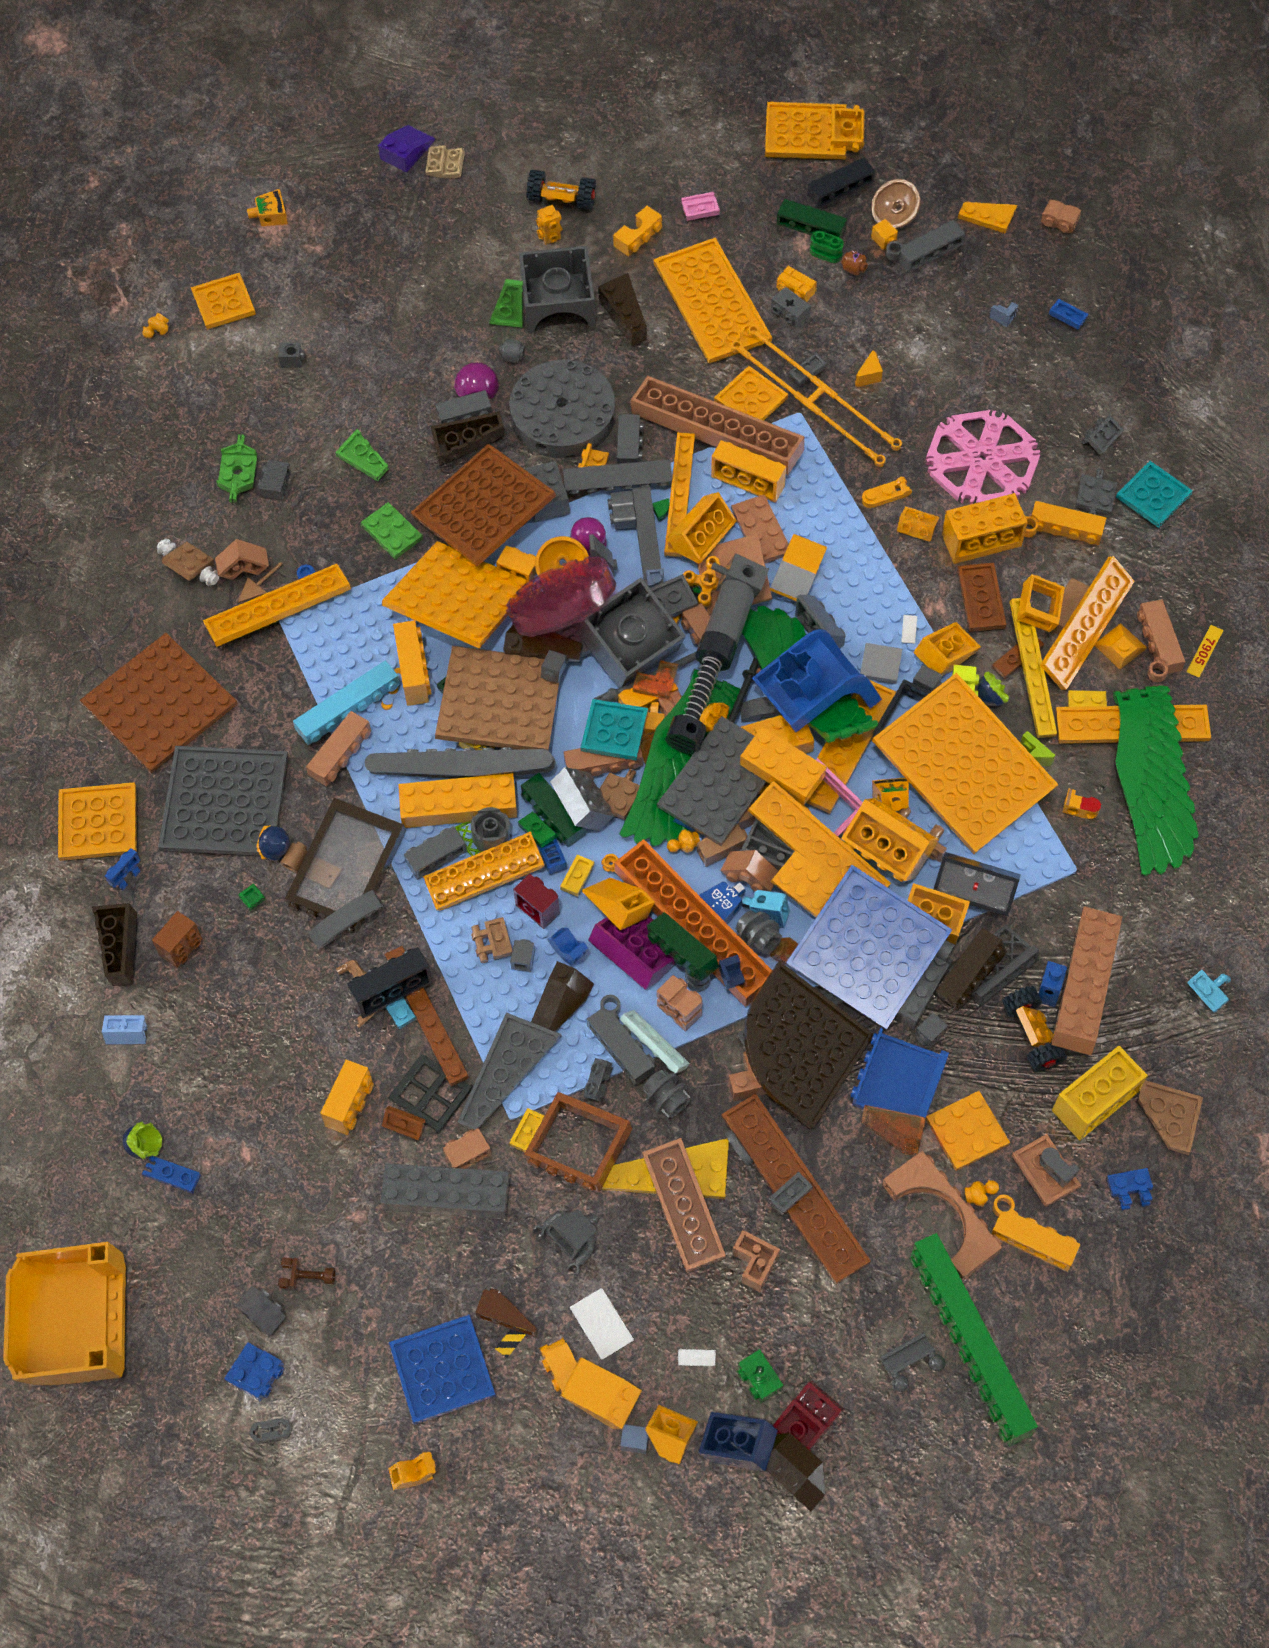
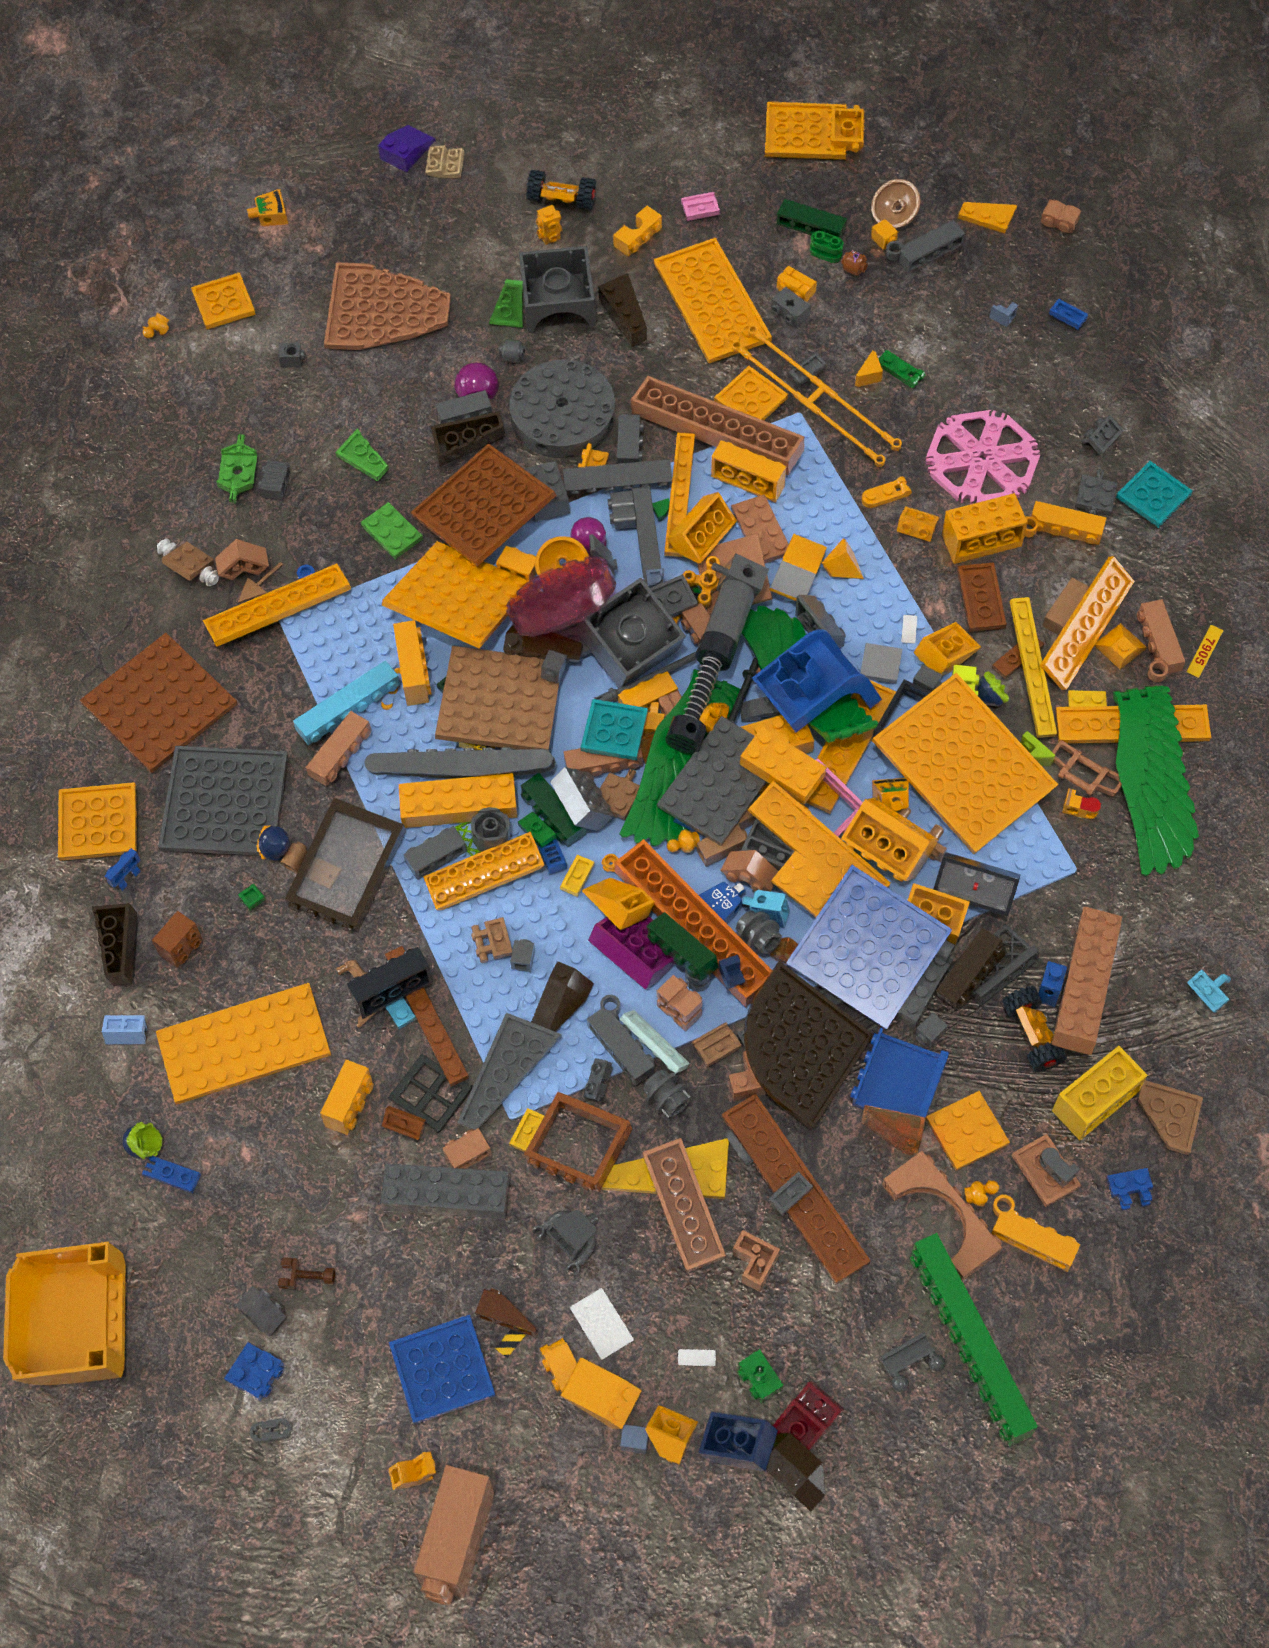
dark grey slope [309,890,383,950] -> none
dark red brick [513,873,560,929] -> none
blue brick [547,928,588,965] -> none
clear orange plate [633,660,678,700] -> none
black brick [807,157,875,208] -> none
light orange window [1017,574,1065,632] -> none
none -> light orange plate [156,983,331,1105]
none -> nougat wing [324,263,451,350]
none -> nougat brick [414,1465,495,1606]
none -> medium nougat plate [692,1022,742,1067]
none -> light orange slope [822,539,864,579]
none -> green plate [878,350,925,388]
none -> nougat bar [1052,741,1122,796]

